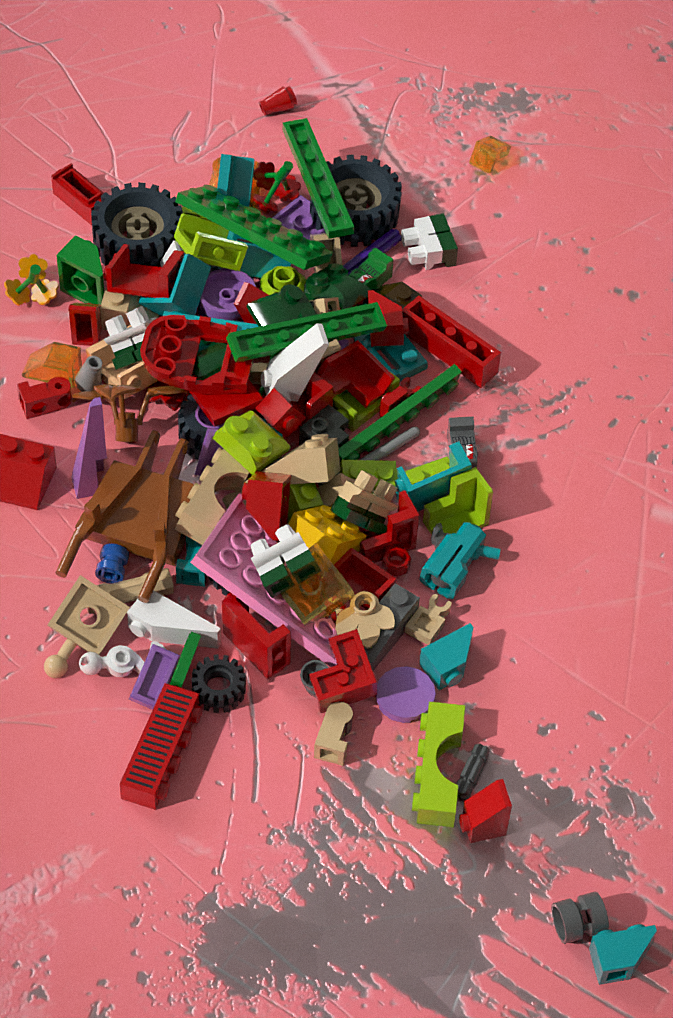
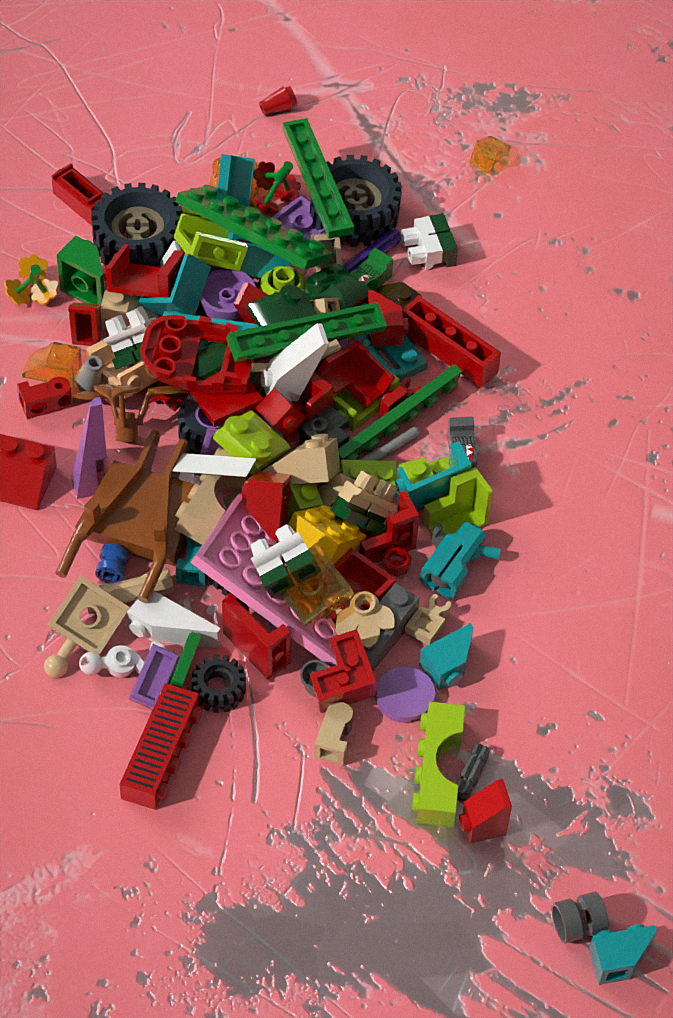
none -> white sticker [173,453,256,477]
none -> lime plate [399,457,434,484]

